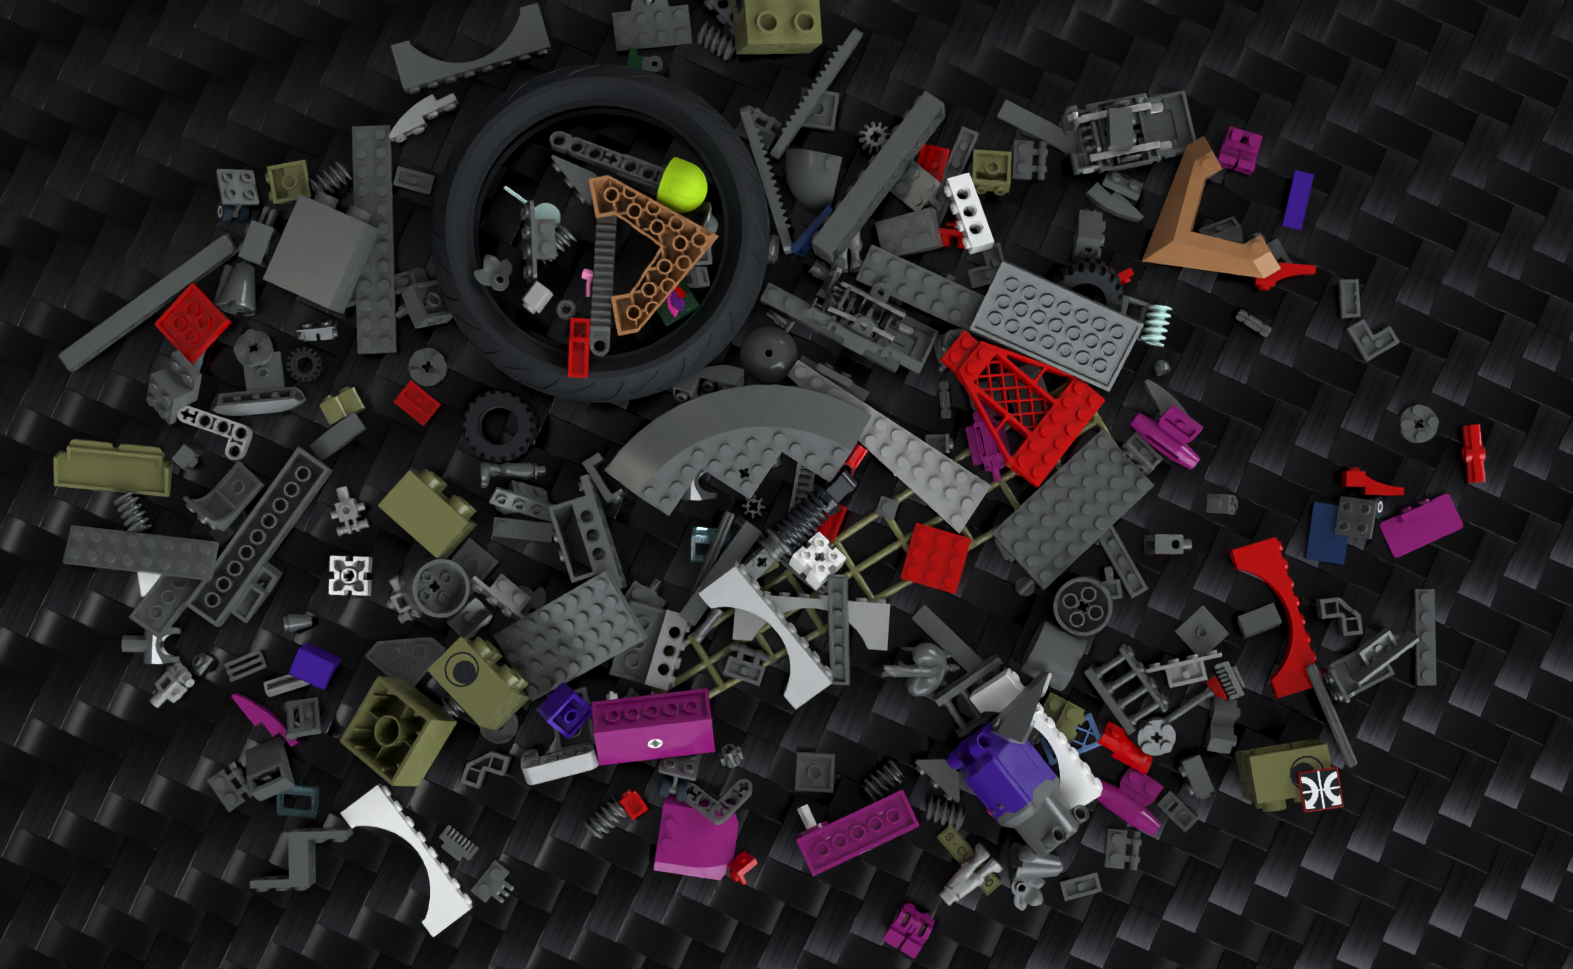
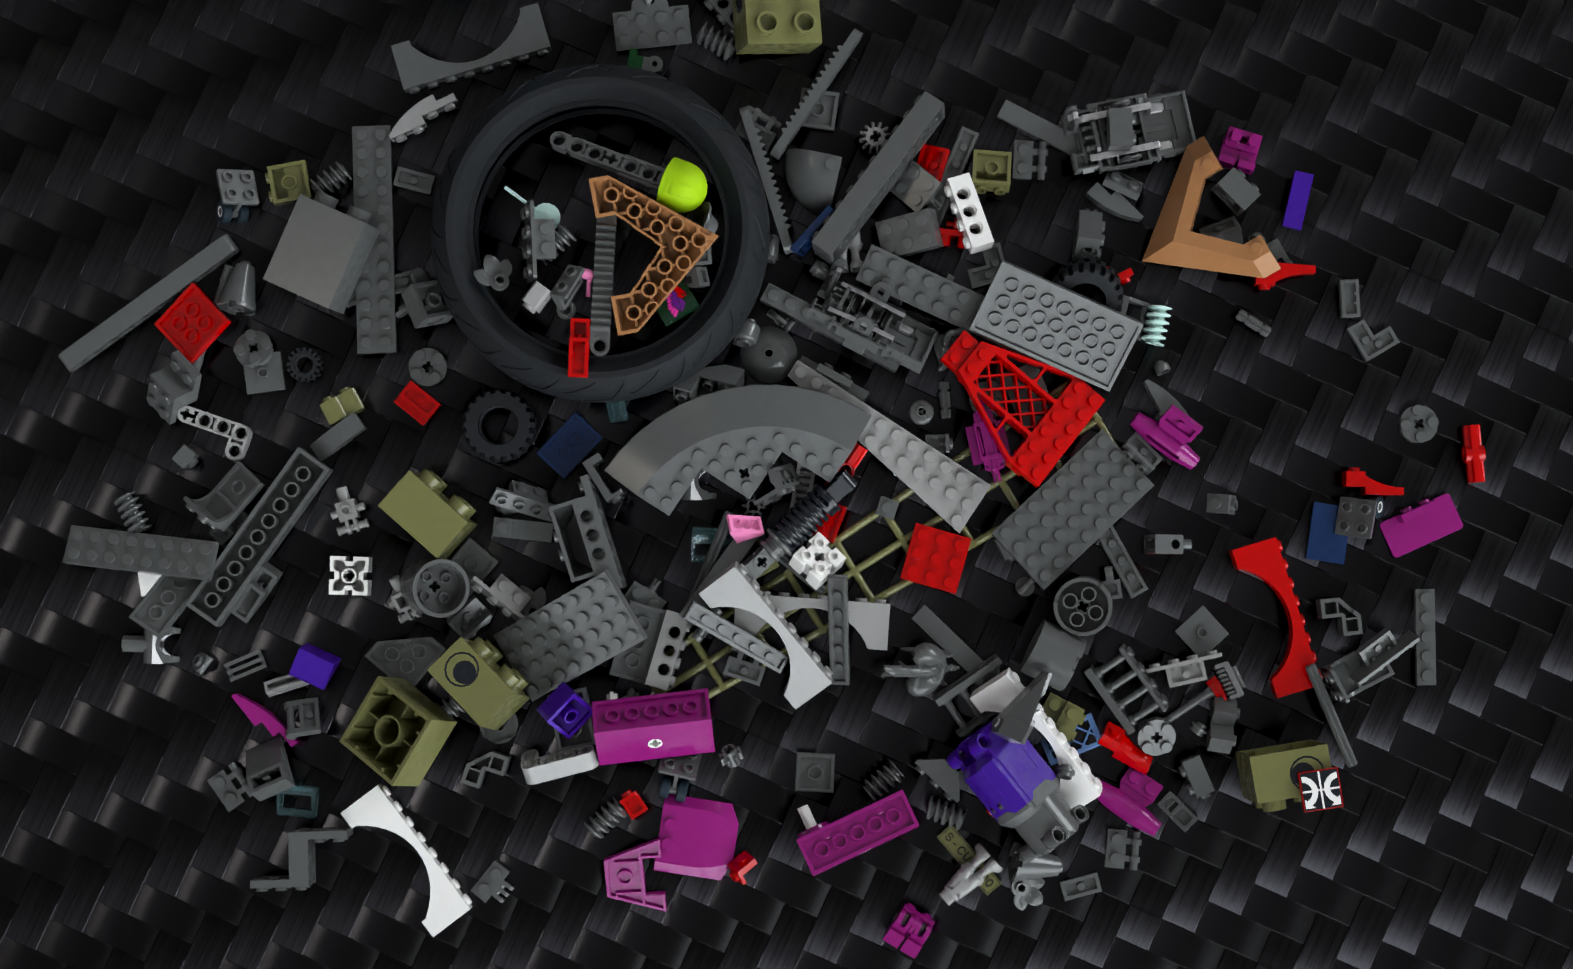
olive slope [53,439,173,497] -> none
light grey piece [150,662,194,708] -> none
dark grey brick [209,386,307,416] -> none
dark grey brick [238,206,281,268] -> none
dark grey cone [283,614,312,633] -> none
dark grey hinge [296,319,338,342] -> none
dark grey piece [439,825,479,861] -> none
dark grey piece [480,462,546,488] -> none
dark grey slope [551,155,597,206] -> none
dark grey beam [685,779,753,825] -> none
dark grey hinge [1237,603,1282,639] -> none
none -> dark blue tile [536,411,603,480]
none -> dark grey bracket [550,264,585,310]
none -> magenta wing [604,837,667,912]
none -> clear light blue tile [605,401,629,423]
none -> tile [683,600,789,674]
none -> bright pink slope [726,514,765,543]
none -> dark grey head [734,318,760,348]
none -> dark grey bracket [753,463,801,506]
none -> dark grey head [909,400,934,425]
none -> dark grey plate [1056,764,1075,780]
none -> dark grey plate [1190,720,1208,737]
none -> dark grey brick [1211,167,1261,216]

